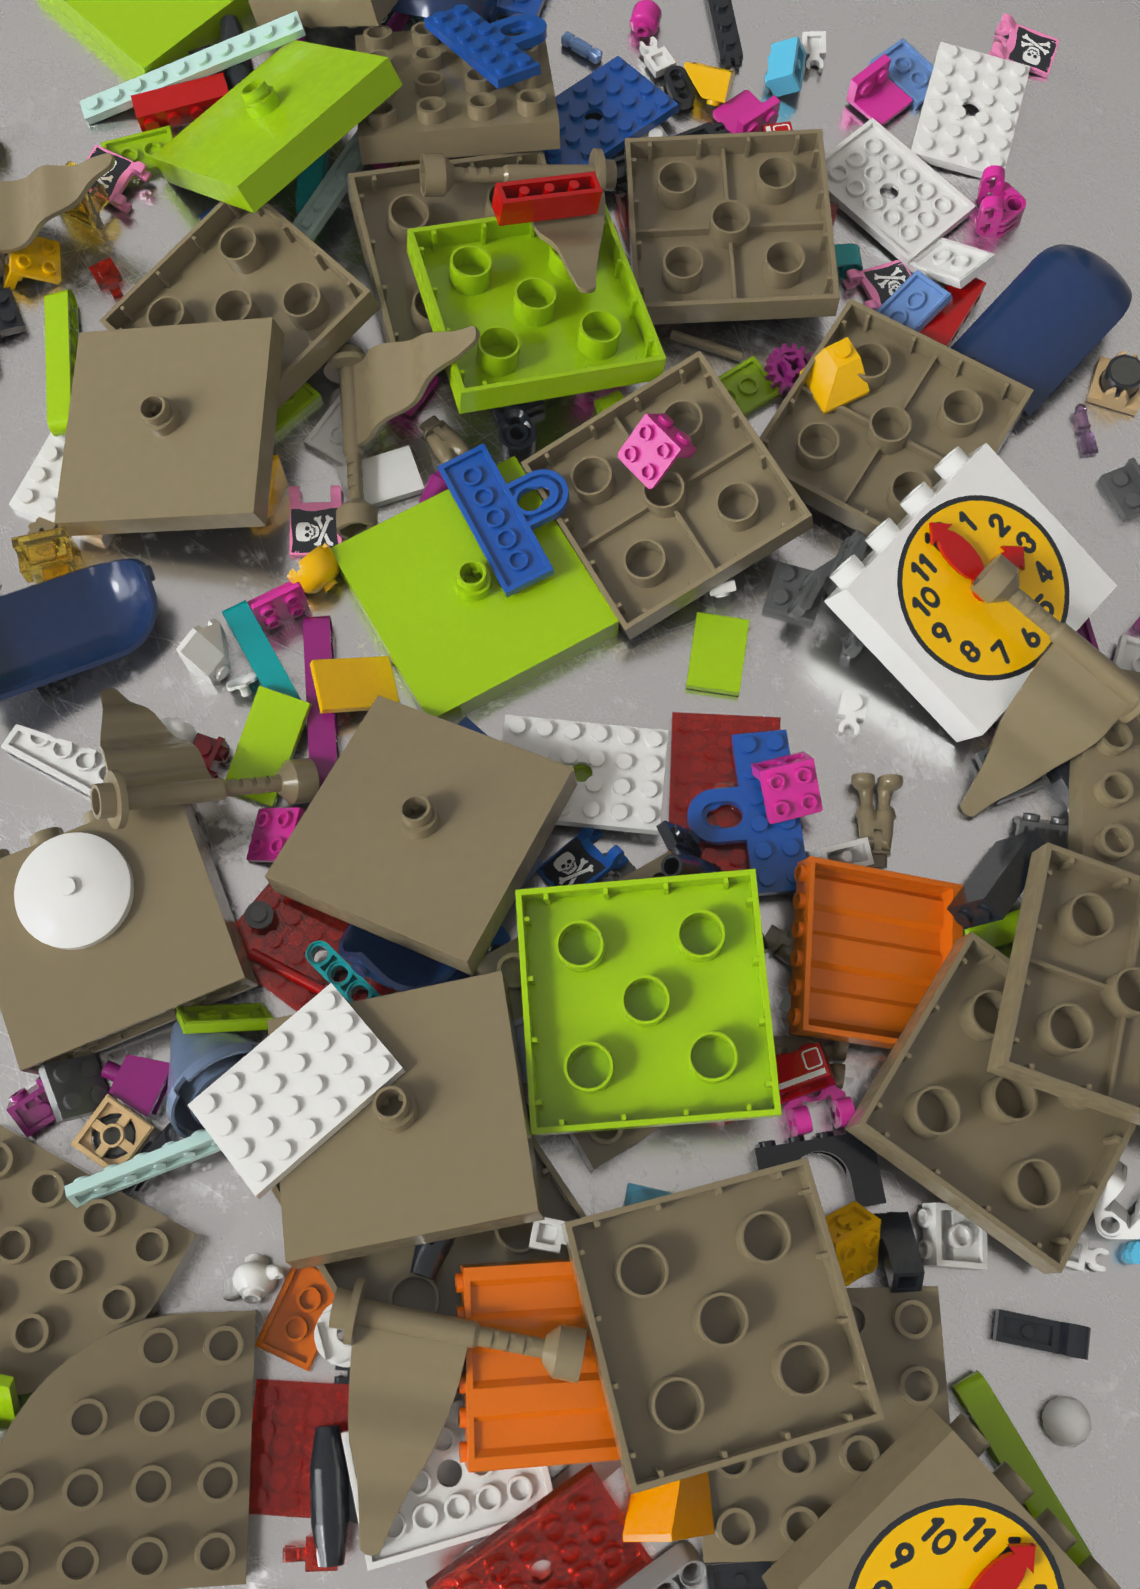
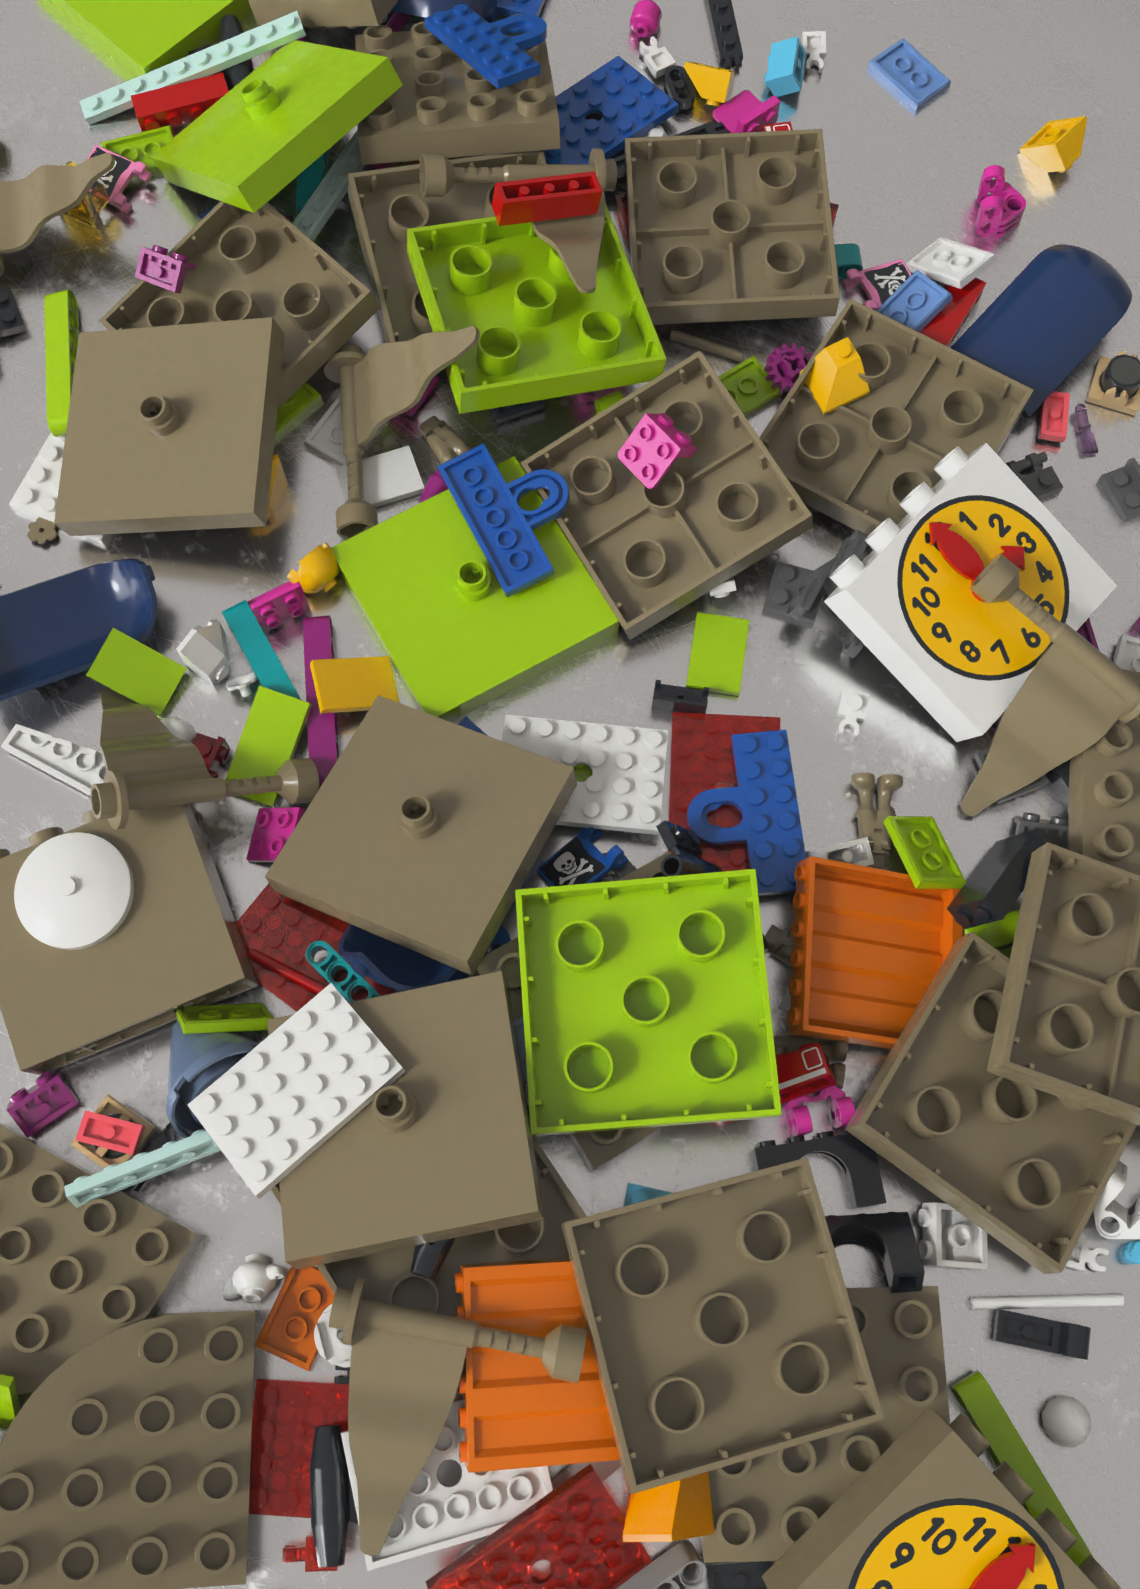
yellow bracket [3,236,61,291] -> none
clear yellow panel [11,526,82,583] -> none
dark grey plate [38,1053,110,1124] -> none
clear red plate [88,257,124,300] -> none
magenta torso [101,1054,169,1120] -> none
dark grey plate [245,901,274,929] -> none
flag [289,485,344,557] -> none
black piece [498,406,537,465] -> none
white plate [528,1217,567,1254] -> none
light blue axle [561,31,603,64] -> none
dark pink bracket [751,751,823,824] -> none
white plate [825,118,976,267] -> none
yellow bracket [825,1201,881,1286] -> none
dark pink bracket [846,54,913,126] -> none
white plate [910,42,1031,180] -> none
flag [988,13,1059,78] -> none
none -> coral plate [75,1110,145,1156]
none -> lime tile [86,628,187,715]
none -> bracket [135,244,196,294]
none -> black hinge [651,680,710,717]
none -> lime tile [883,816,967,889]
none -> white piece [970,1293,1124,1310]
none -> dark grey plate [1005,452,1063,500]
none -> yellow slope [1019,116,1087,173]
none -> coral plate [1038,391,1070,443]

